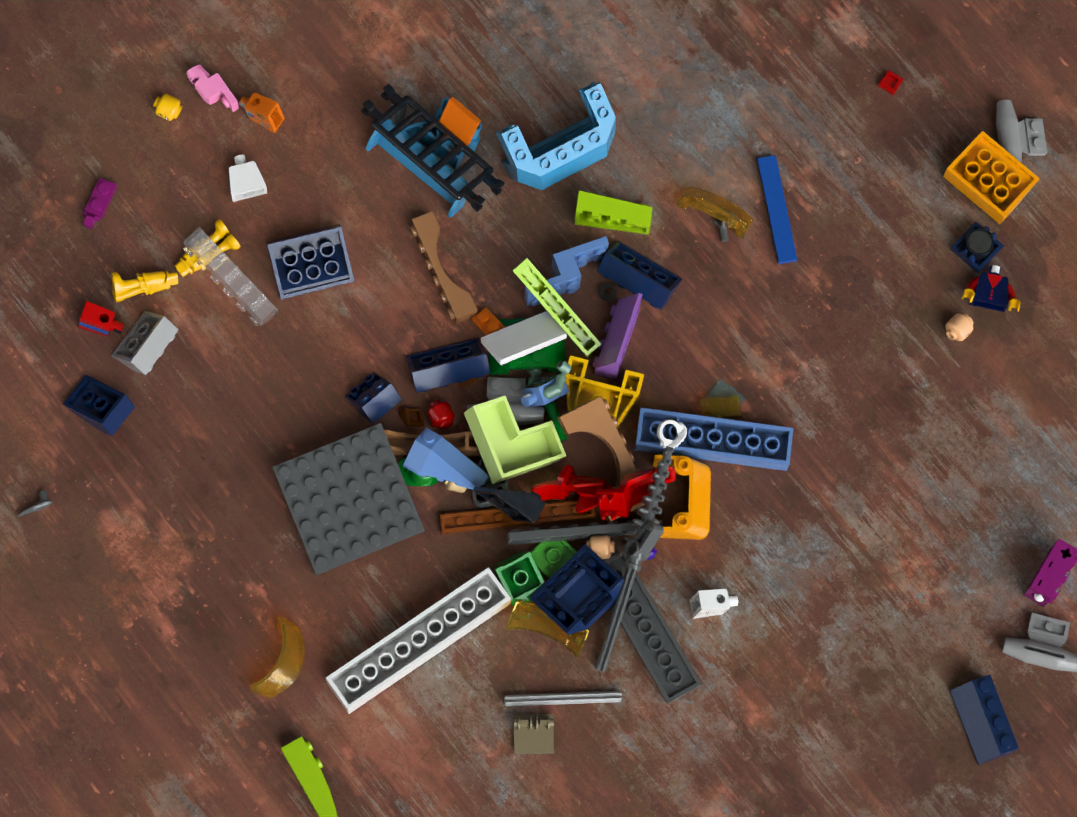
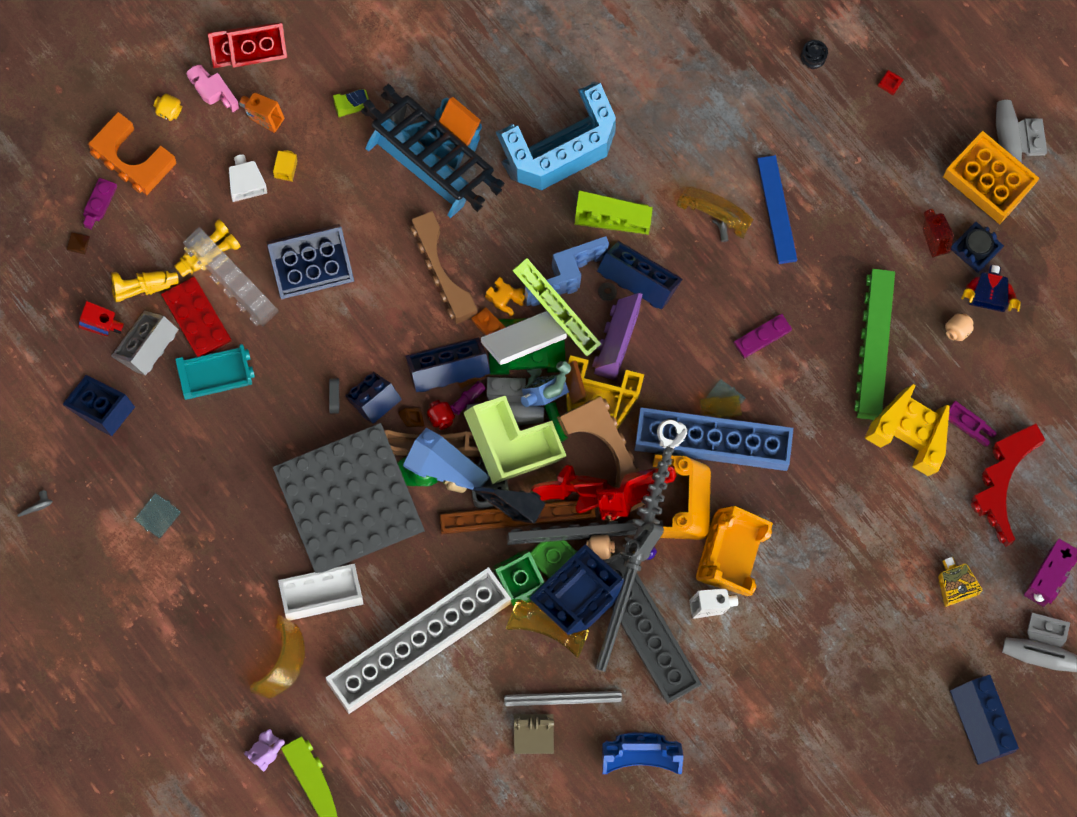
none -> reddish brown slope [67,232,90,254]
none -> orange arch [88,112,177,196]
none -> clear light blue piece [134,493,181,539]
none -> red plate [161,276,231,357]
none -> teal panel [175,344,255,400]
none -> red slope [207,22,287,68]
none -> lavender animal [244,729,285,772]
none -> yellow brick [273,150,297,182]
none -> white slope [278,564,363,621]
none -> dark grey beam [329,378,340,414]
none -> lime leg [333,89,369,117]
none -> magenta pin [450,381,486,415]
none -> light orange animal [485,277,525,316]
none -> dark orange slope [565,360,586,404]
none -> blue windscreen [602,732,683,774]
none -> light orange windscreen [696,506,773,596]
none -> magenta plate [734,314,792,359]
none -> black wheel [801,40,828,69]
none -> bright green brick [854,269,895,420]
none -> yellow wedge [865,384,950,476]
none -> clear red torso [923,209,954,258]
none -> torso [938,557,983,607]
none -> magenta hinge [948,401,997,447]
none -> red arch [971,424,1045,547]

